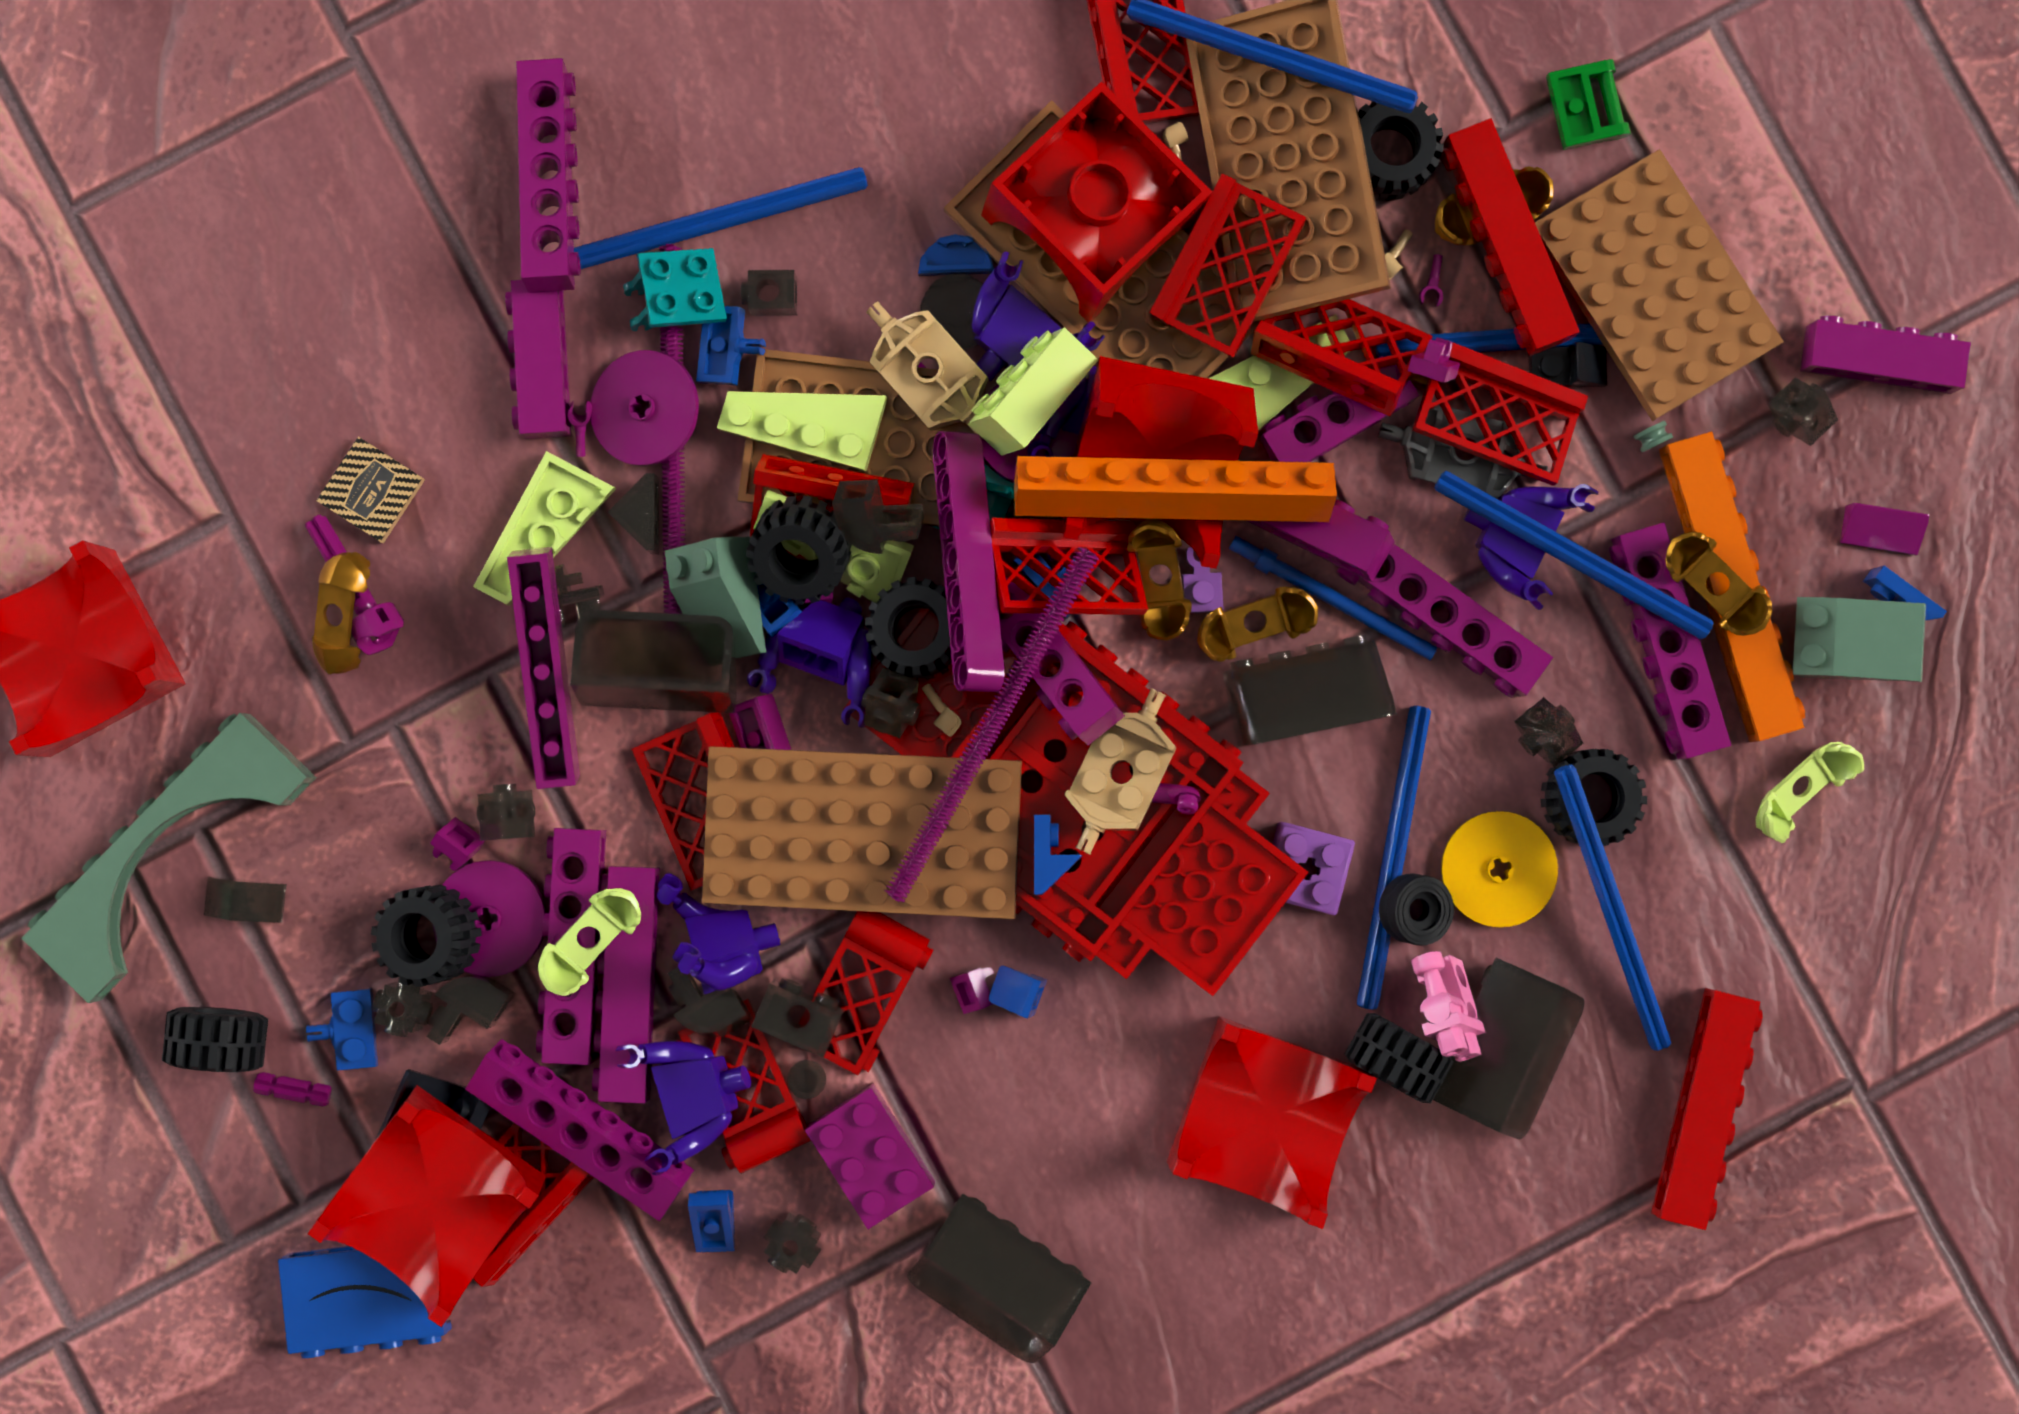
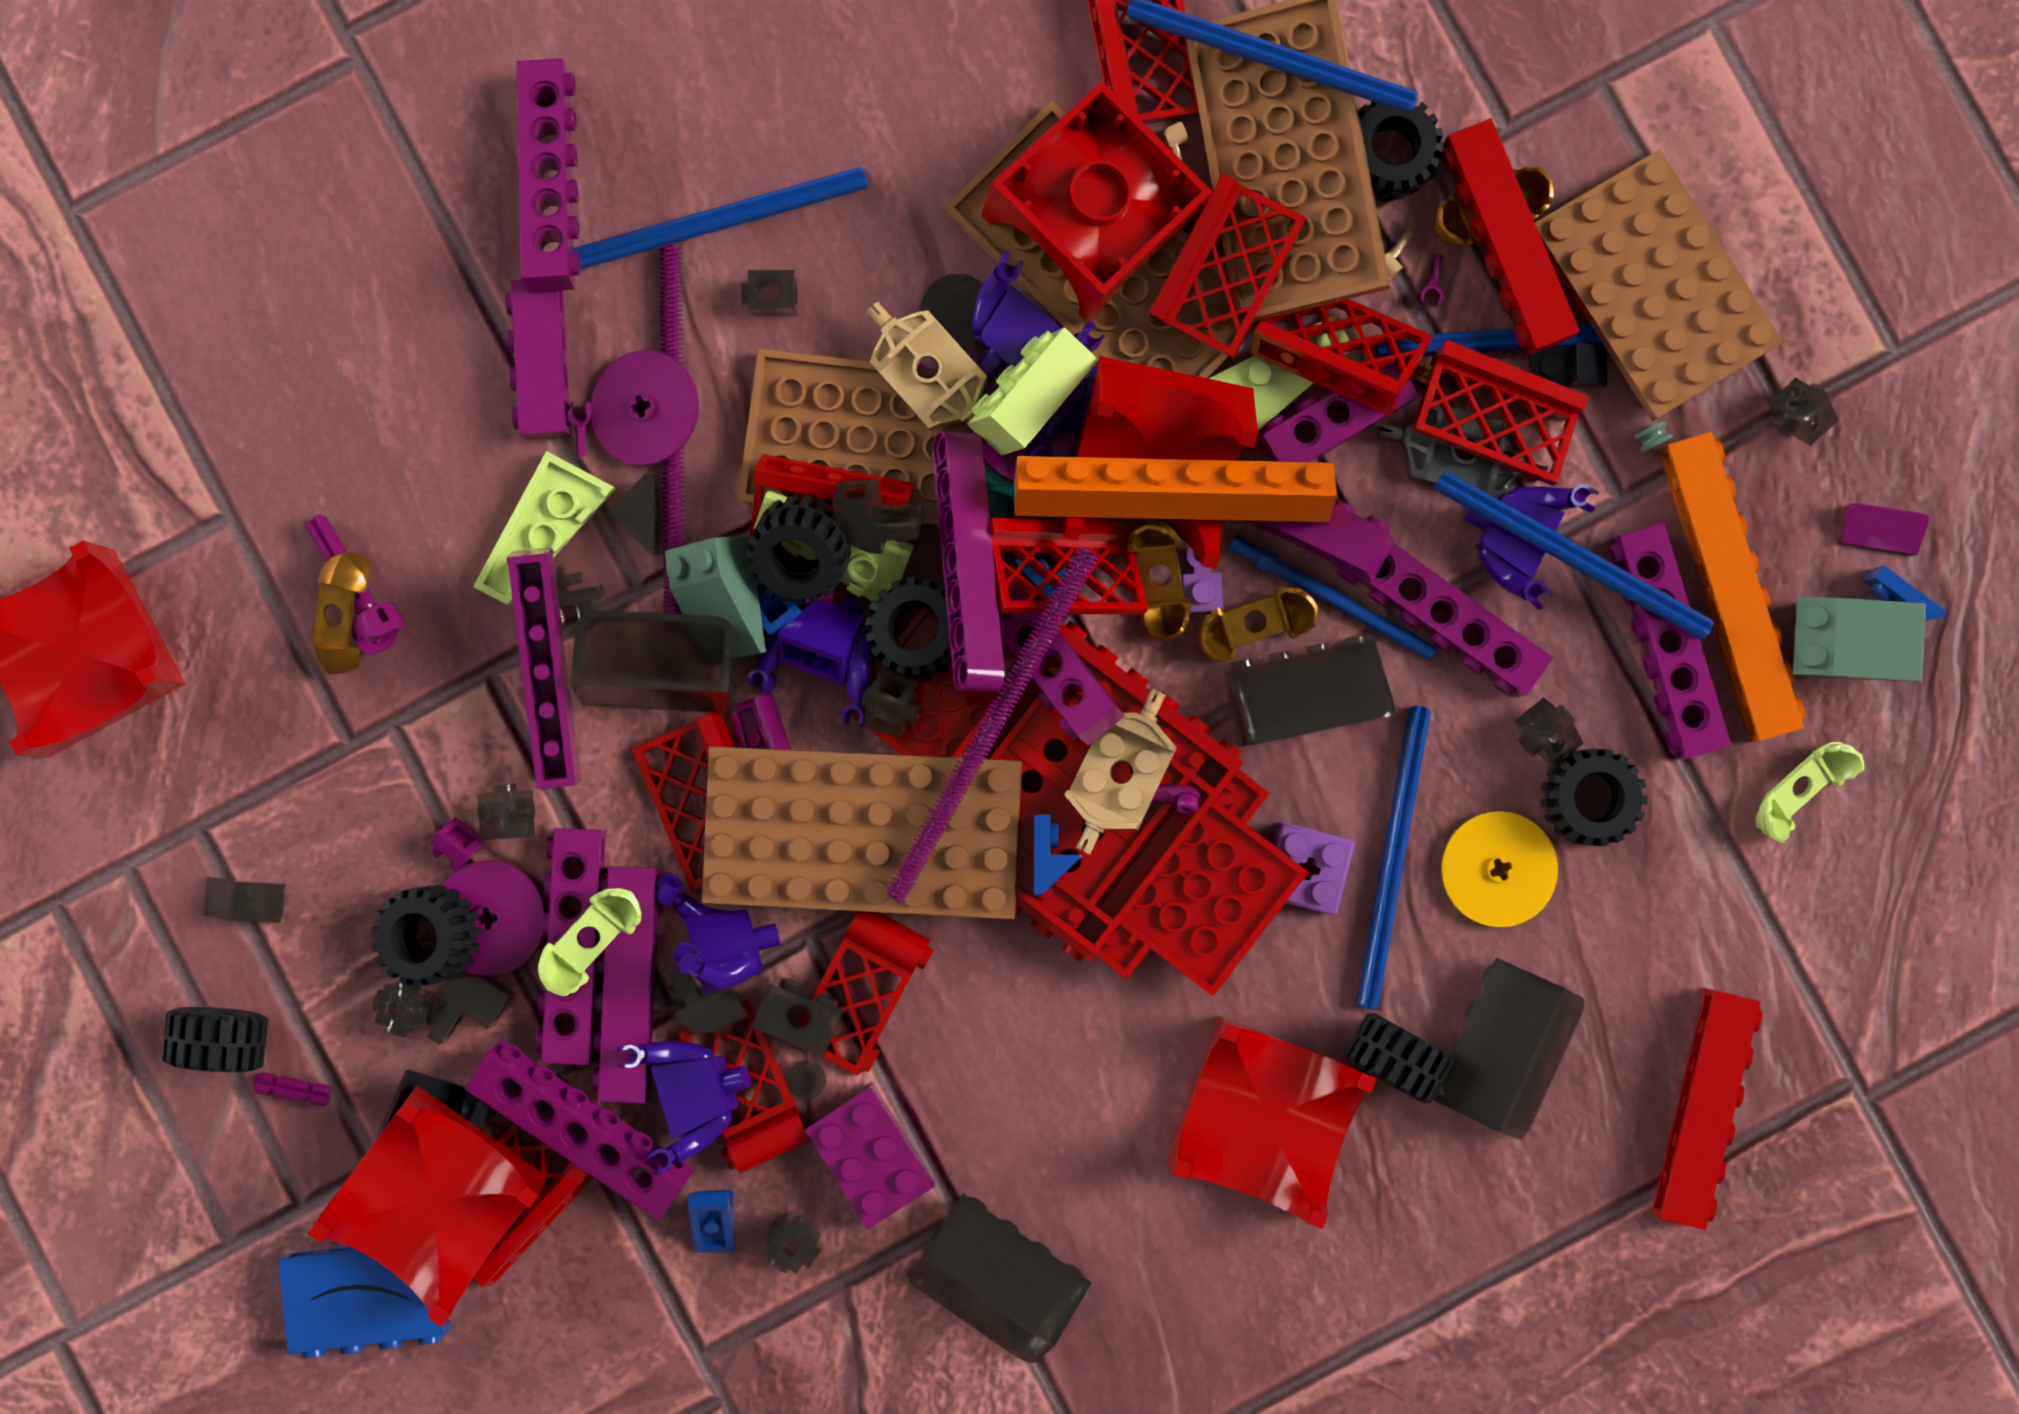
sand green arch [21,713,317,1003] -> none
blue plate [306,989,378,1071] -> none
tile [316,436,425,544] -> none
teal plate [623,248,727,331] -> none
blue plate [696,306,766,386] -> none
yellowish green wing [717,391,888,472] -> none
blue tile [918,234,994,276] -> none
tan hand [922,684,961,737] -> none
magenta tile [949,967,994,1014] -> none
blue slope [989,965,1048,1019] -> none
black tyre [1379,873,1454,946] -> none
magenta tile [1408,337,1460,383] -> none
bright pink hips [1411,951,1486,1062] -> none
green plate [1546,59,1631,150] -> none
blue axle [1554,764,1671,1051] -> none
pearl gold piece [1665,532,1772,636] -> none
magenta brick [1800,315,1971,394] -> none

